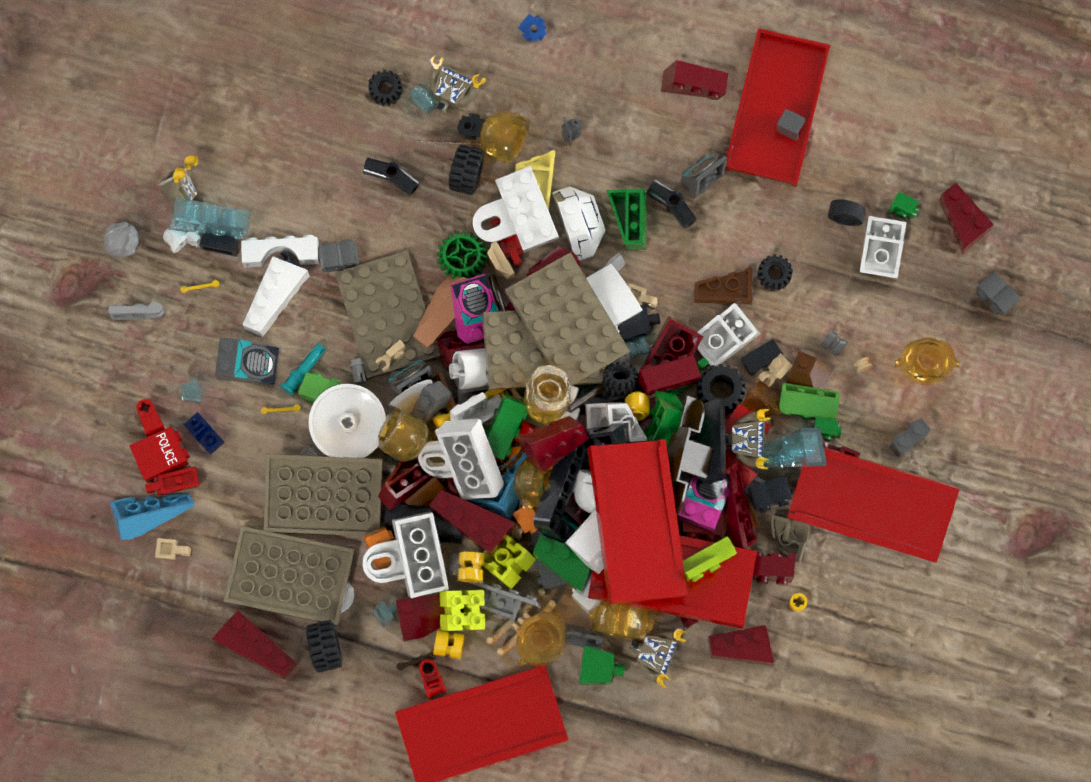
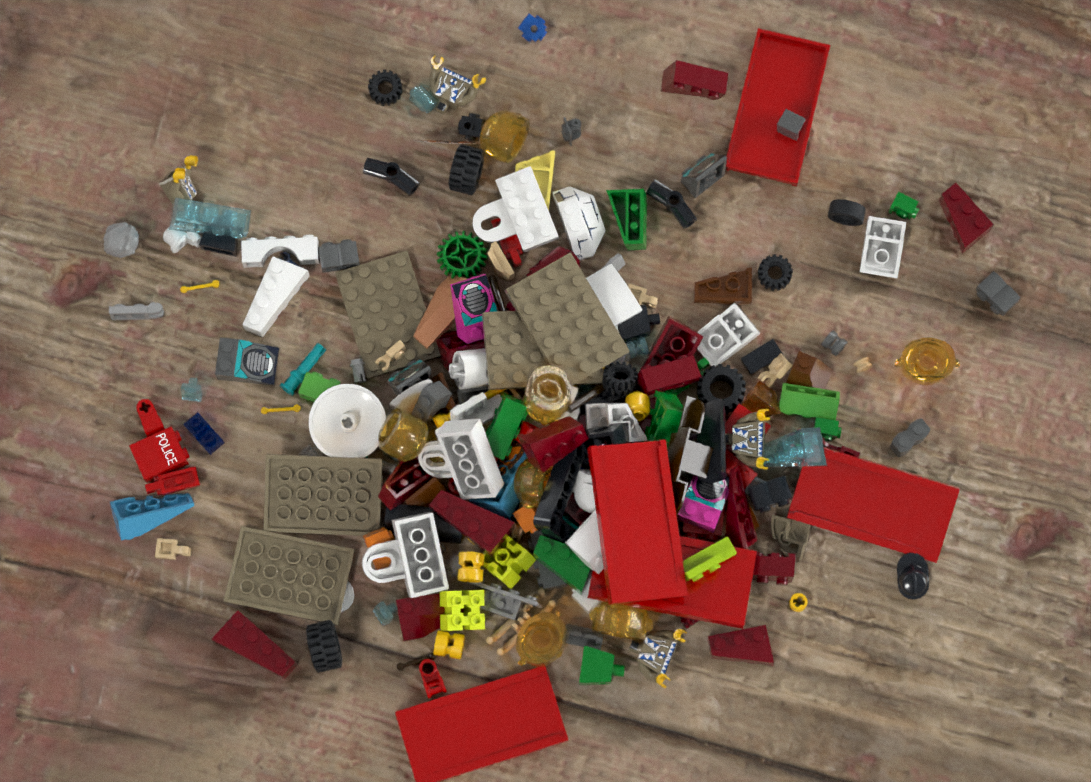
none -> black piece [897,553,929,600]

